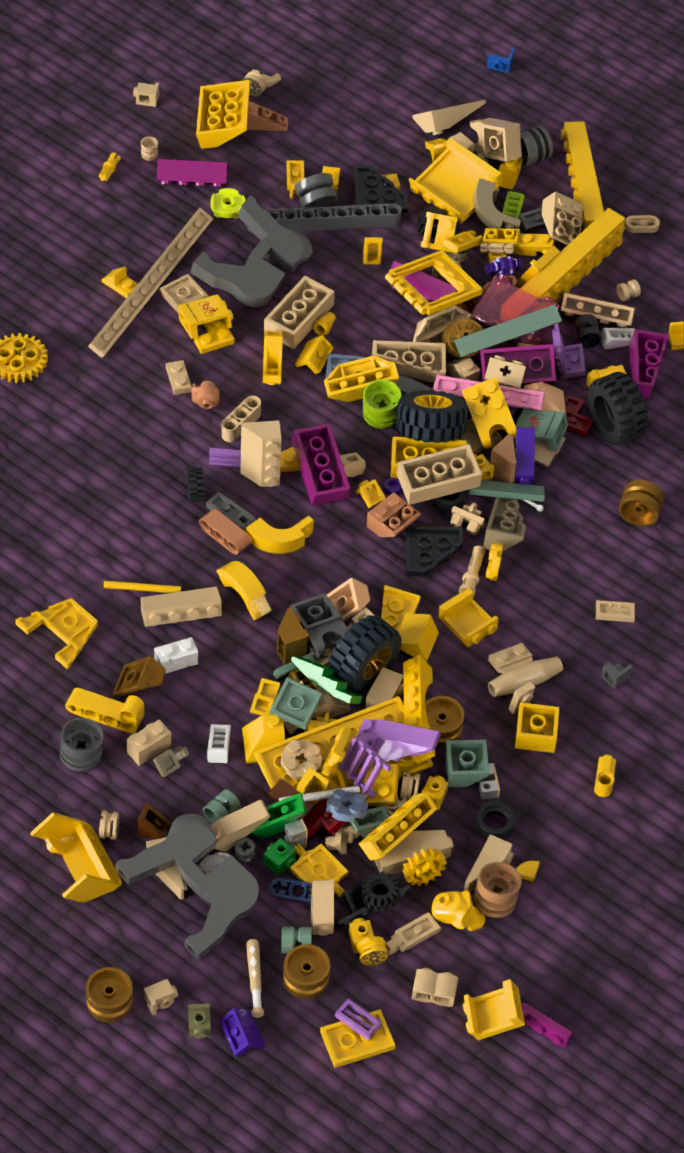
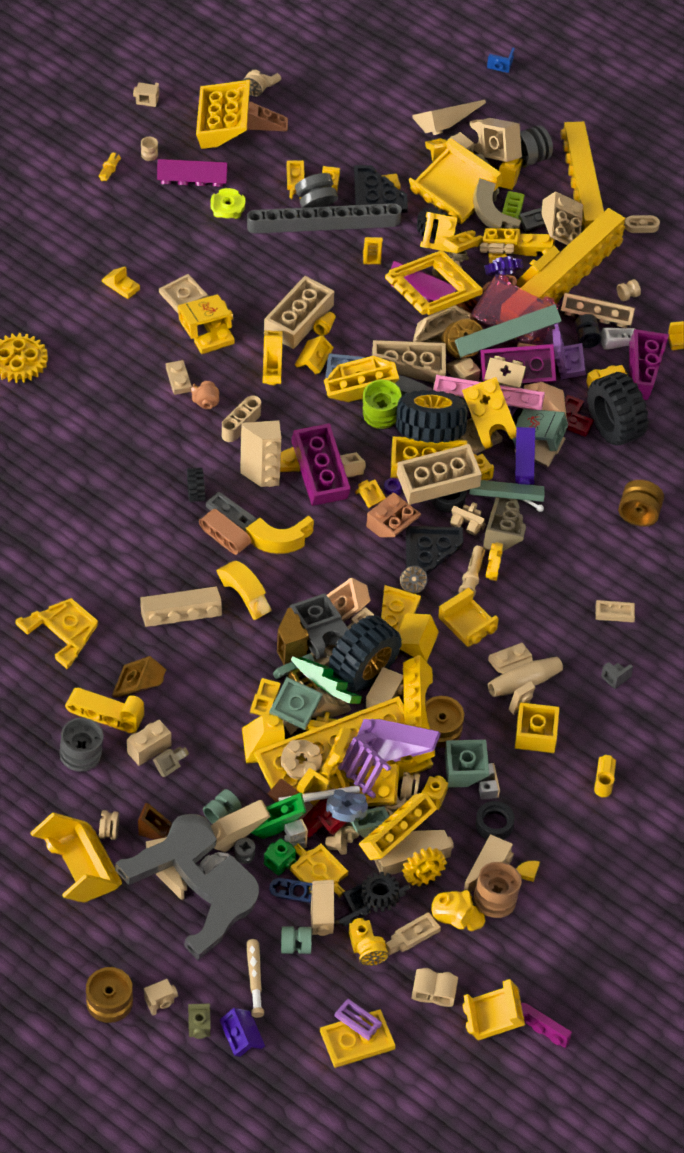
tan plate [88,208,213,358] -> none
yellow bar [104,581,181,593] -> none
white brick [154,637,198,674] -> none
dark grey animal [190,195,313,308] -> none
white slope [207,724,231,763] -> none
medium lavender tile [209,448,241,467] -> none
pearl gold wheel [283,944,330,999] -> none
medium nougat slope [490,434,516,483] -> none
none -> wheel [400,566,427,594]

